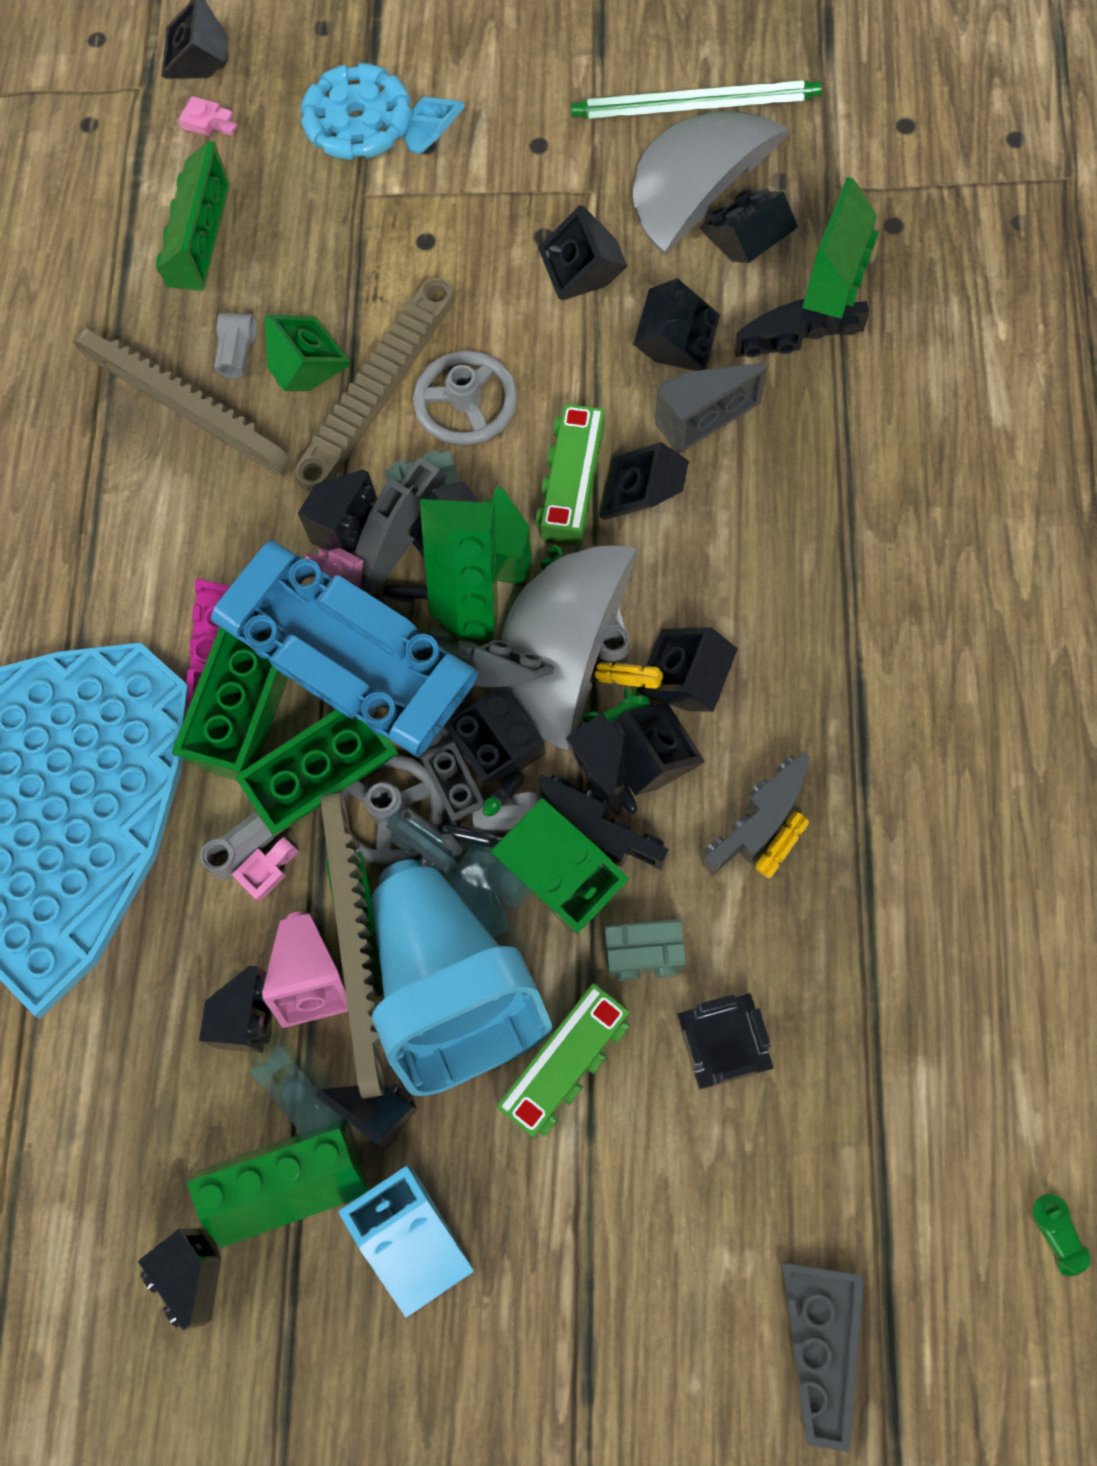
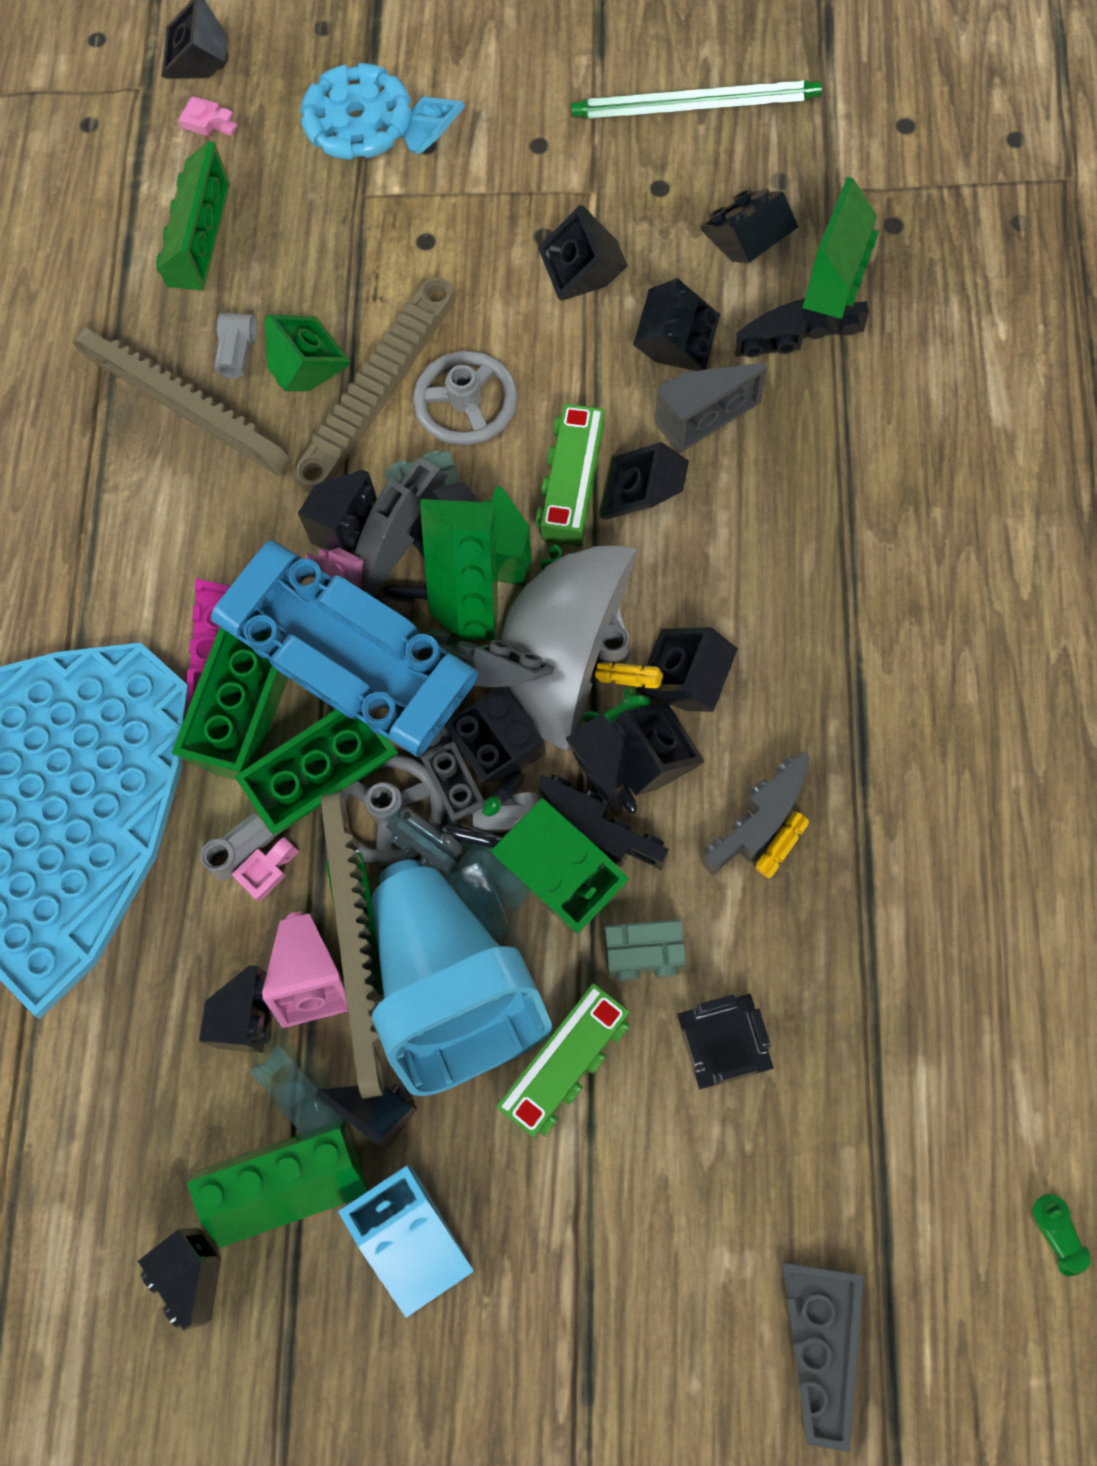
light grey brick [633,111,790,255] -> none

